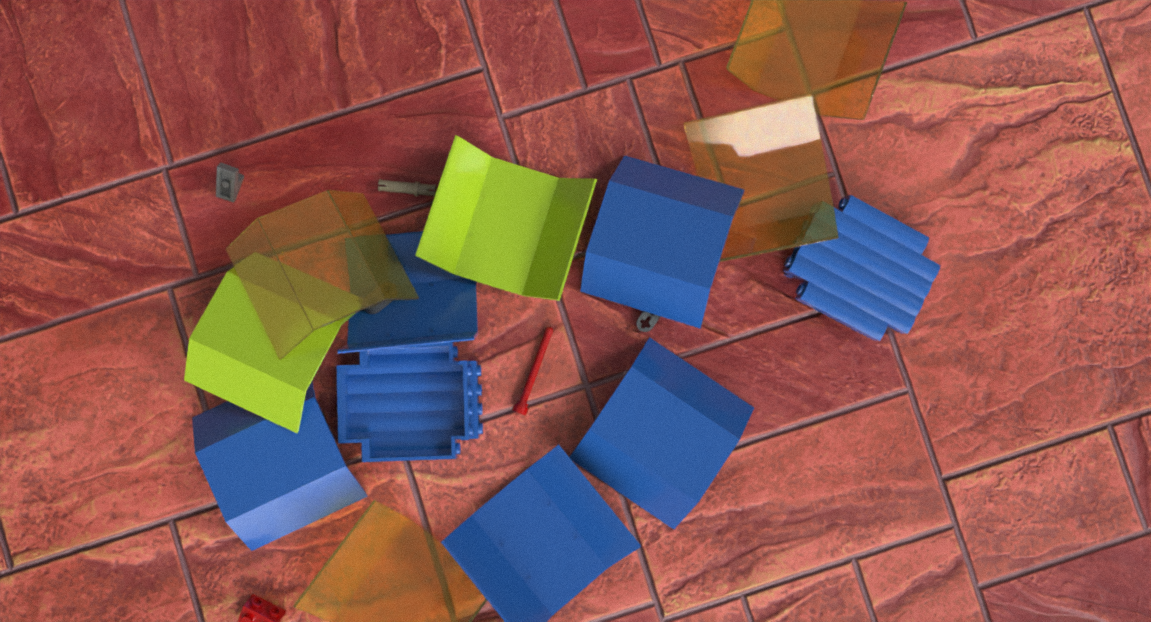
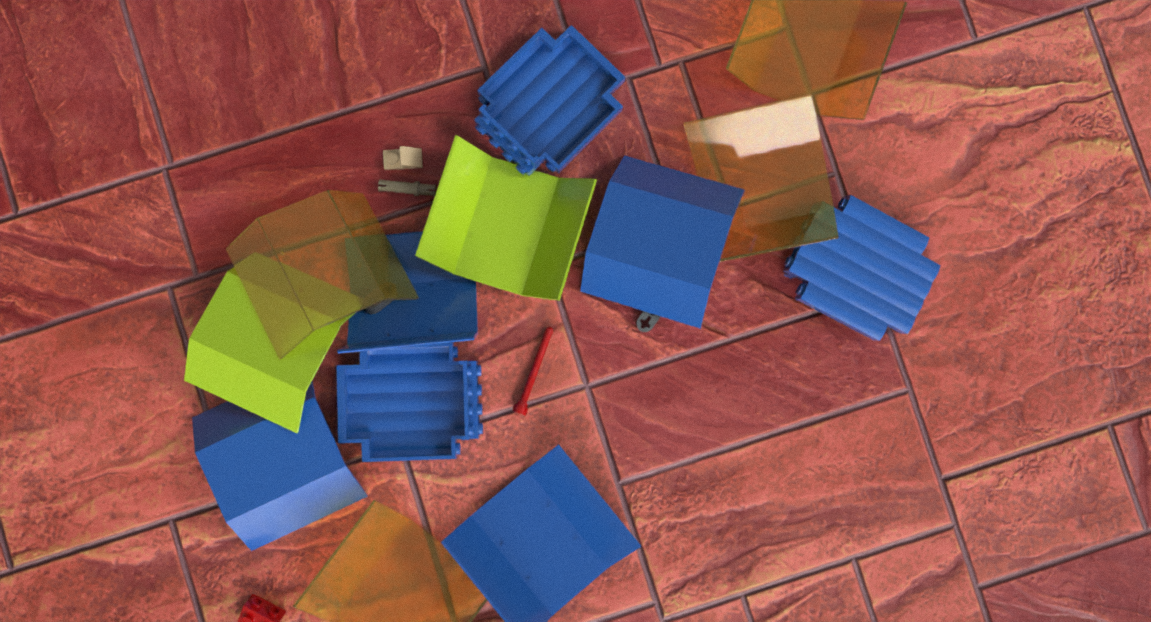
dark grey slope [216,162,244,203] -> none
blue piece [569,337,754,529] -> none
none -> tan slope [383,146,423,170]
none -> blue panel [474,25,626,176]

